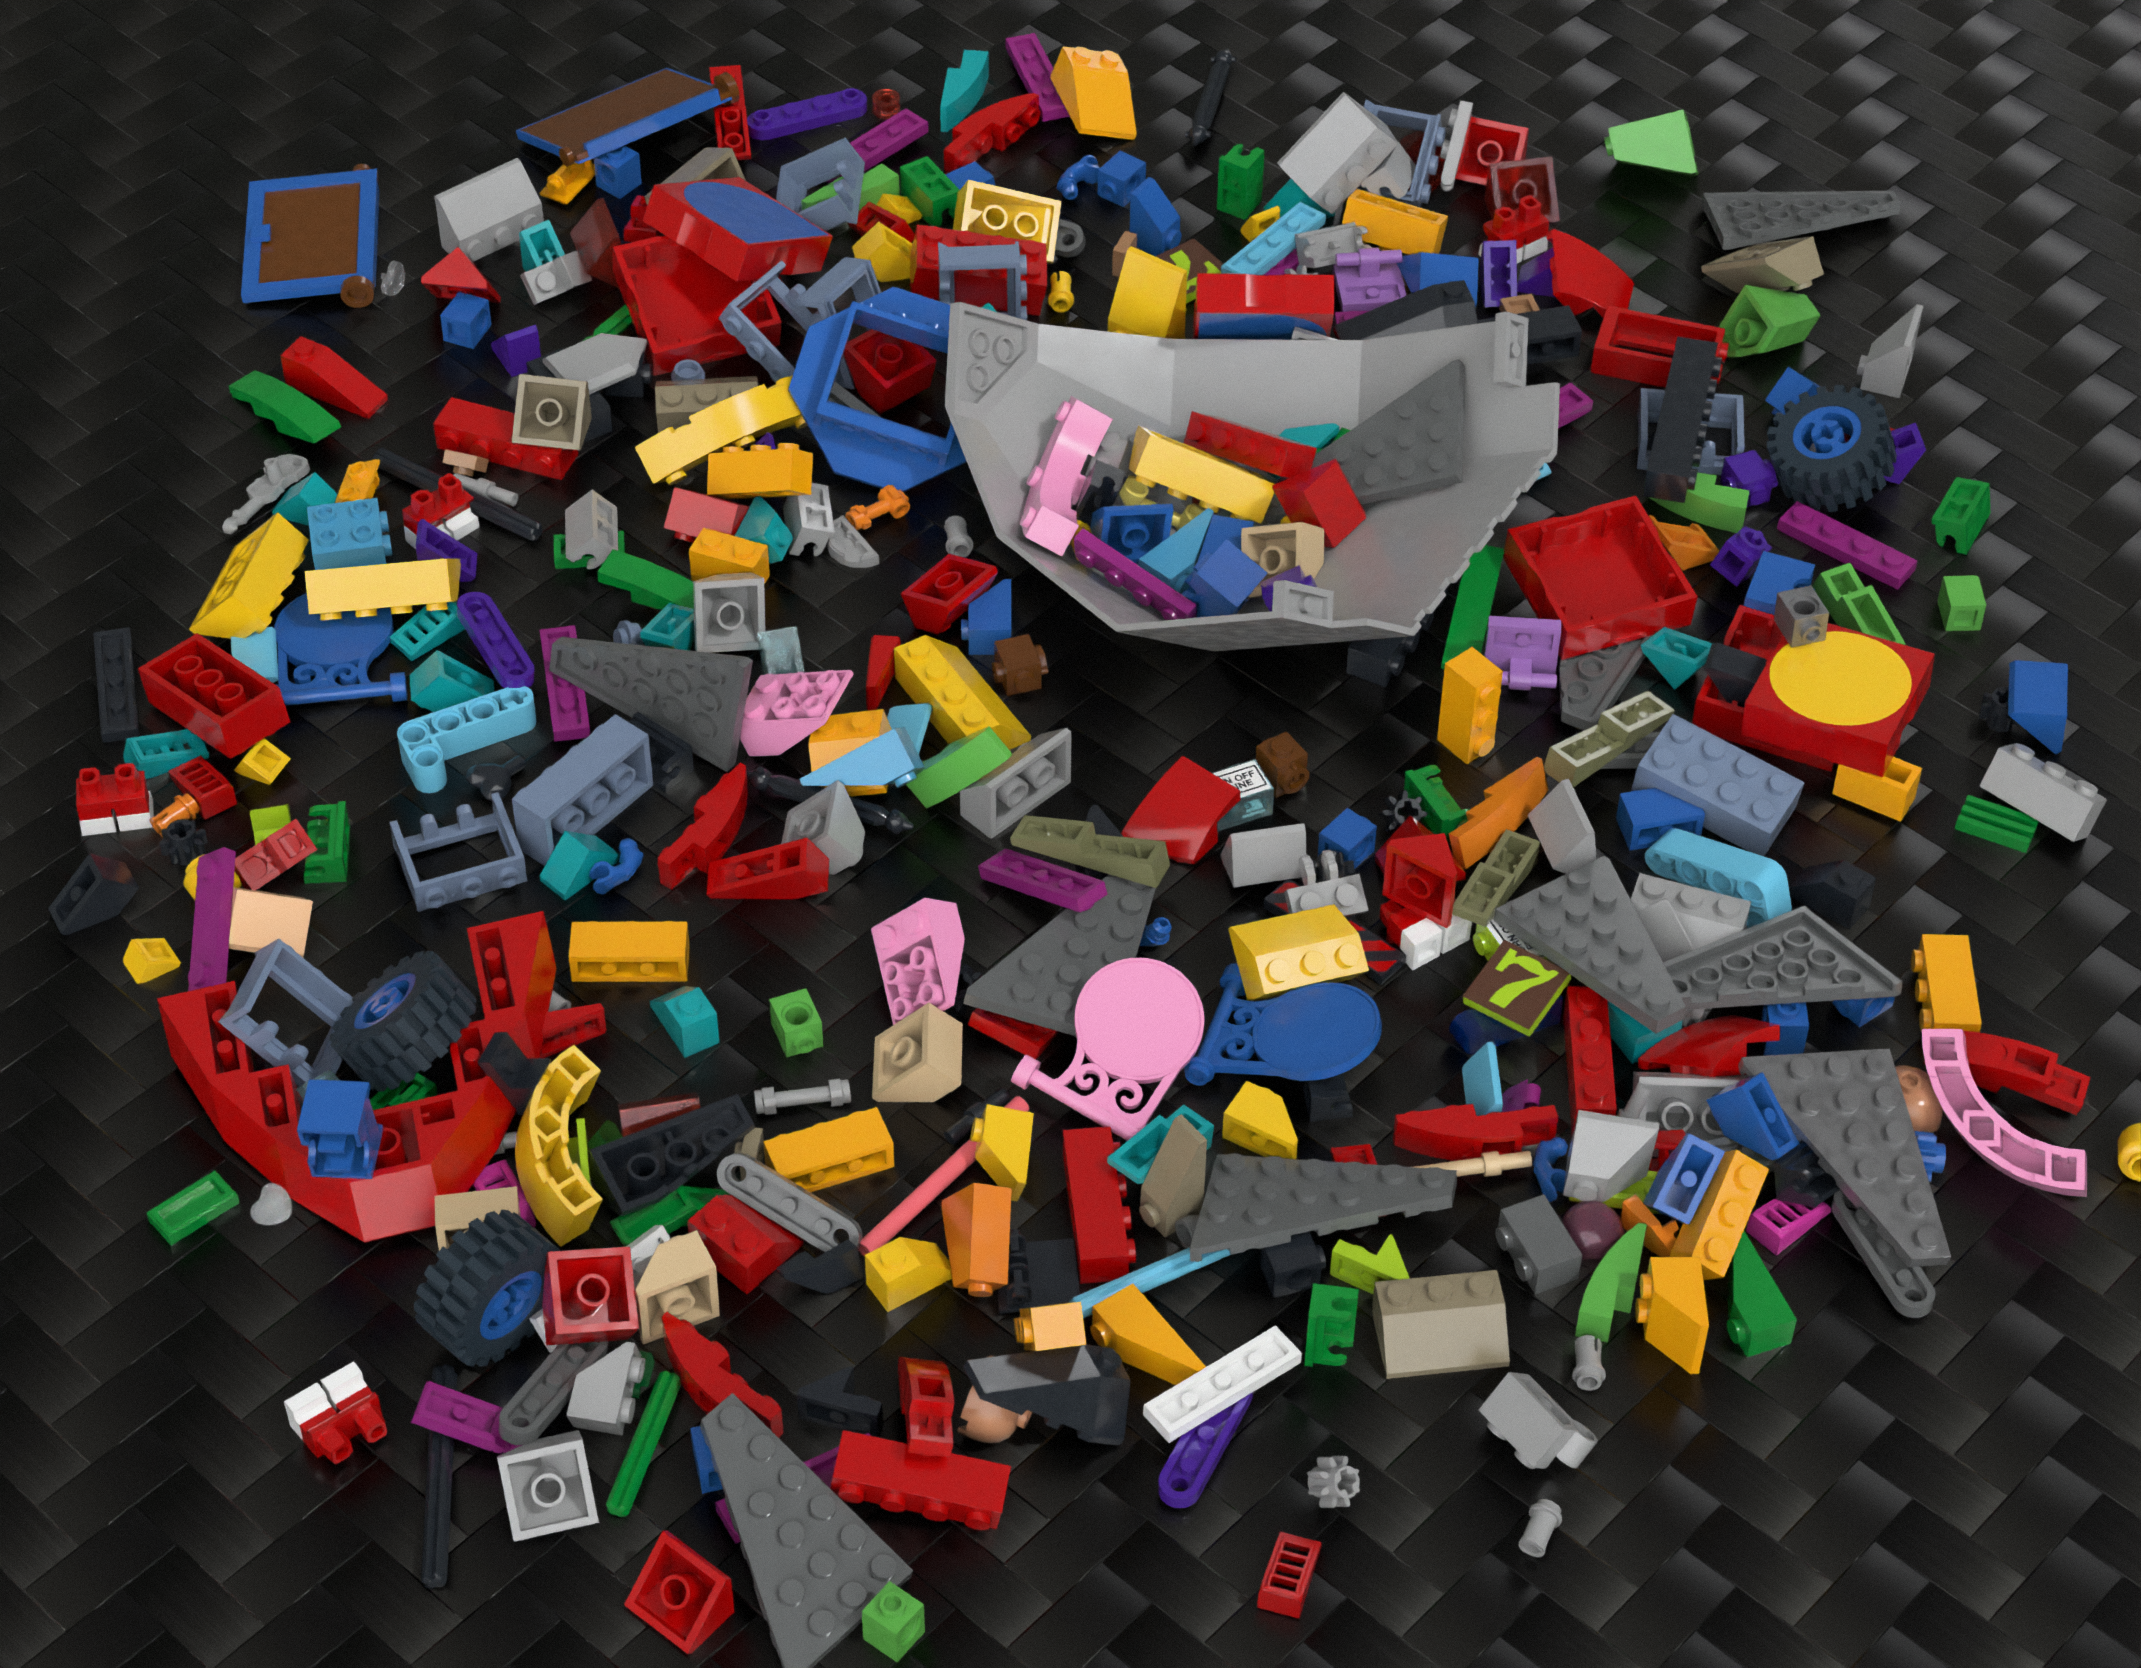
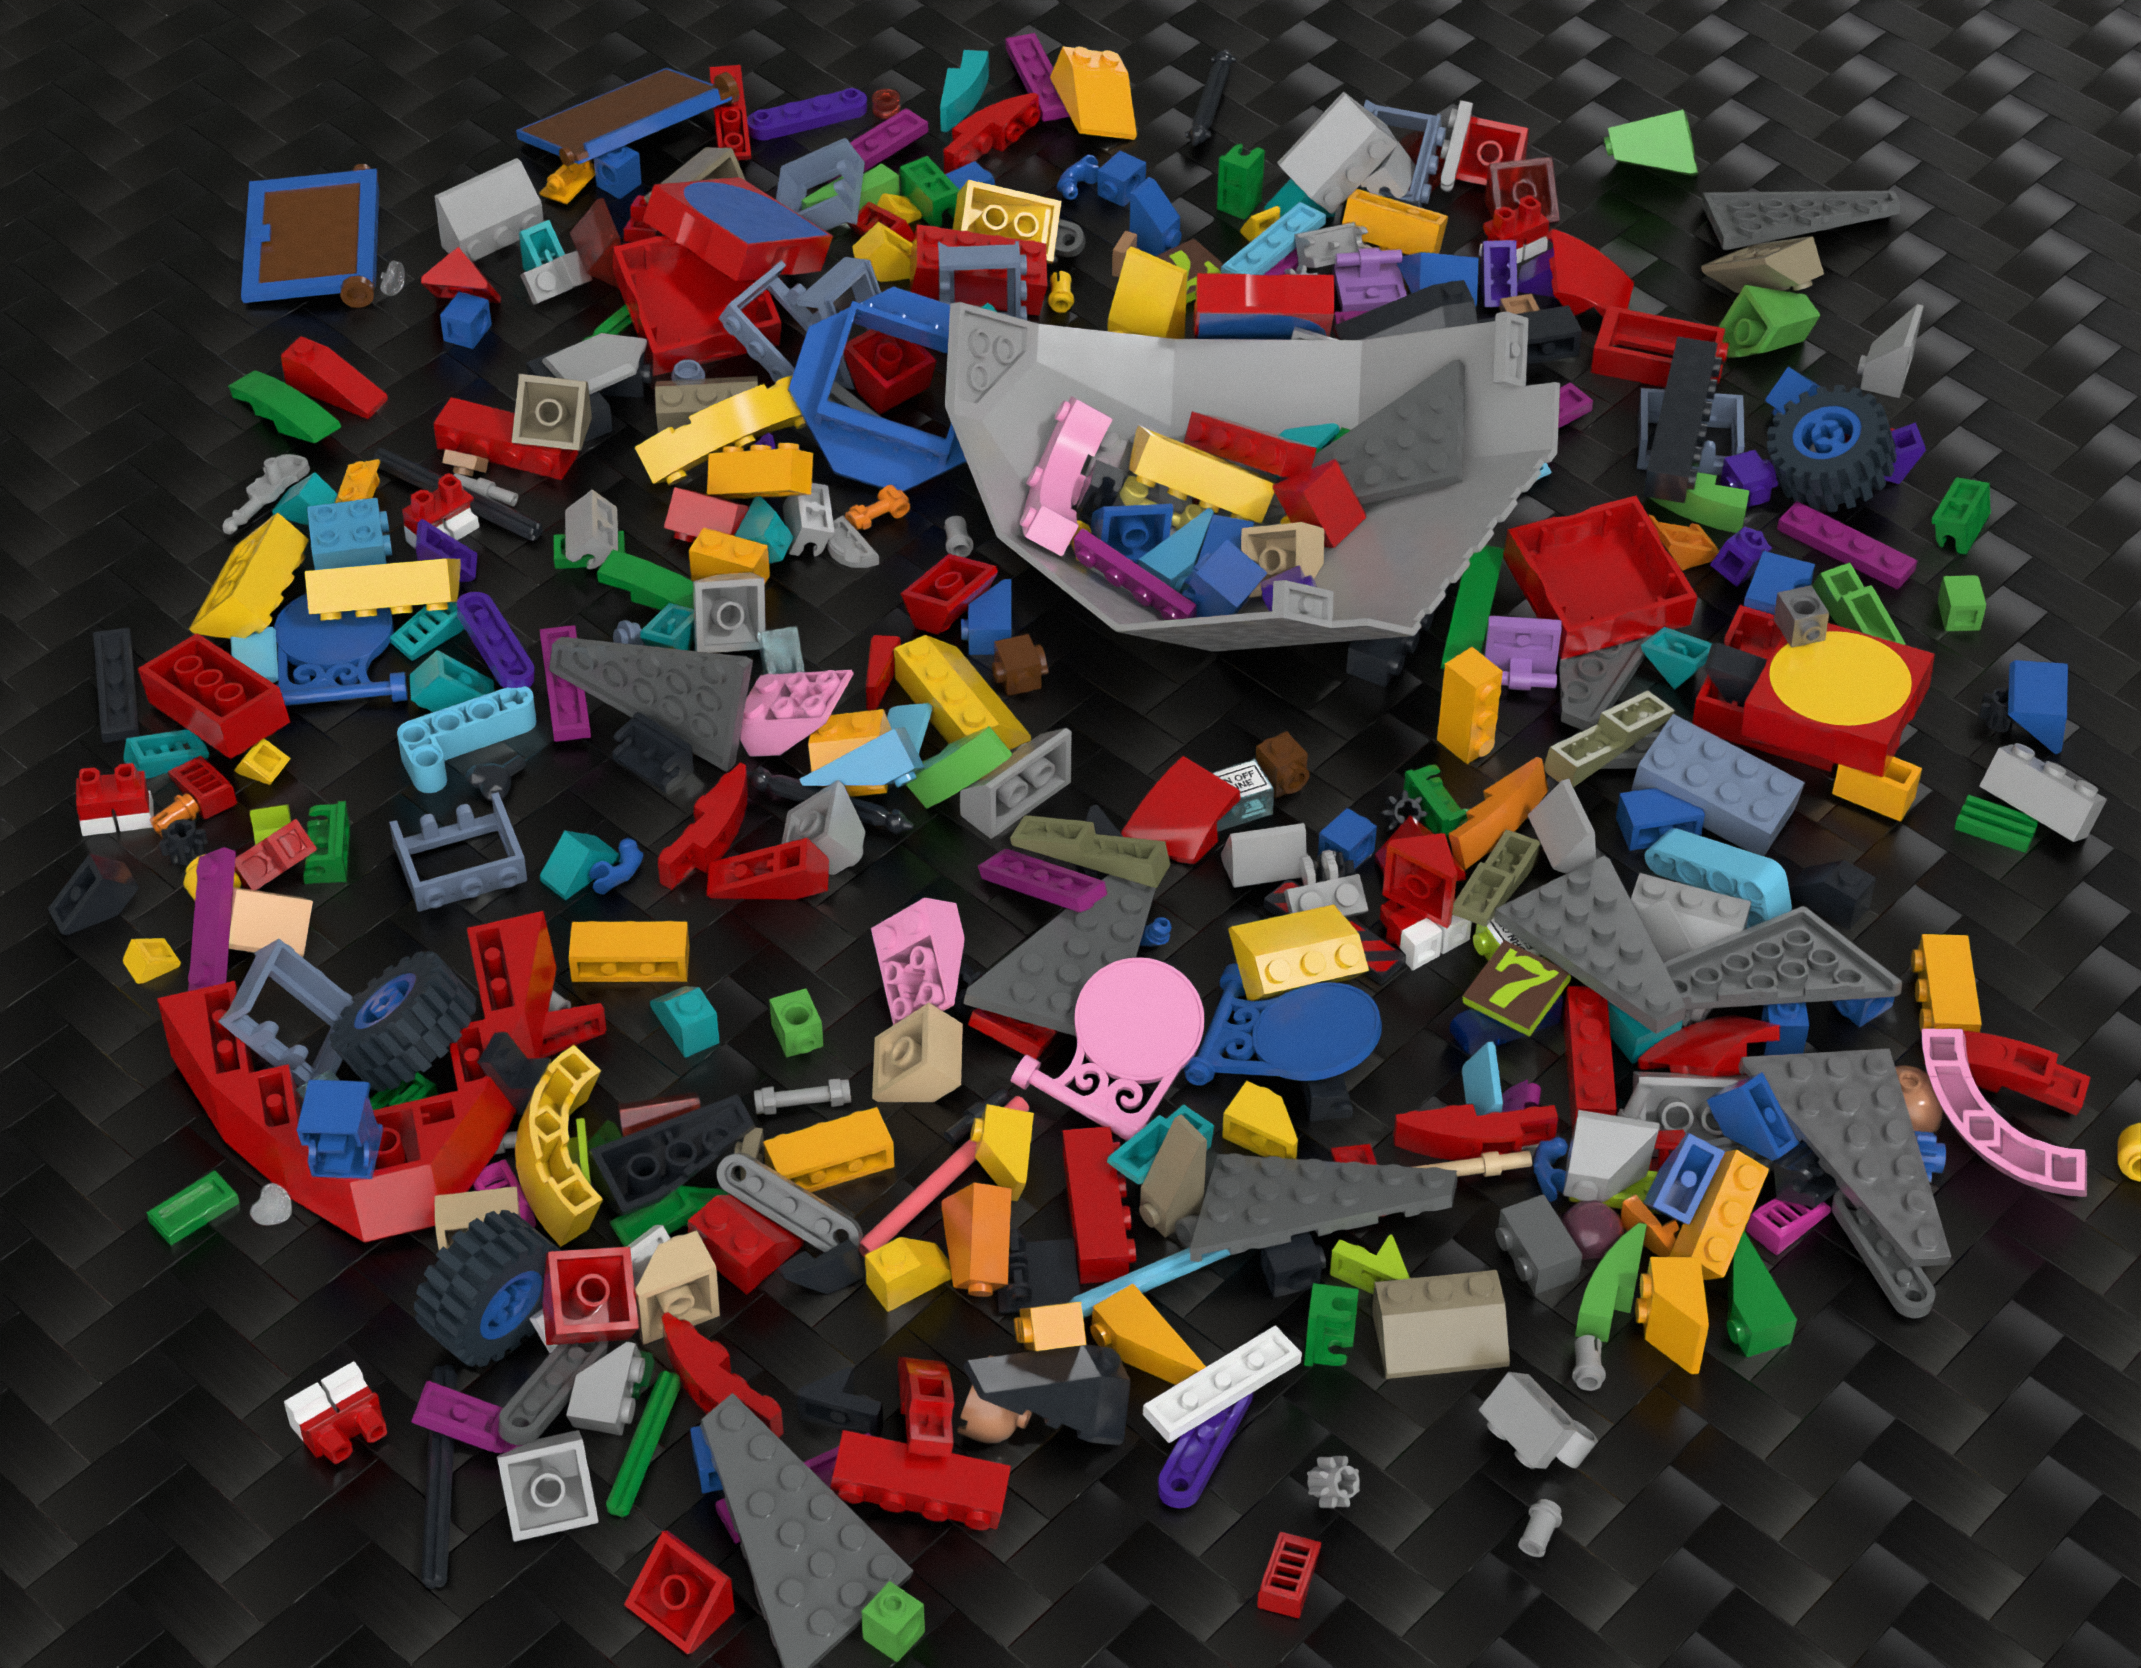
dark purple slope [490,325,541,377] -> none
sand blue brick [512,714,653,866] -> none

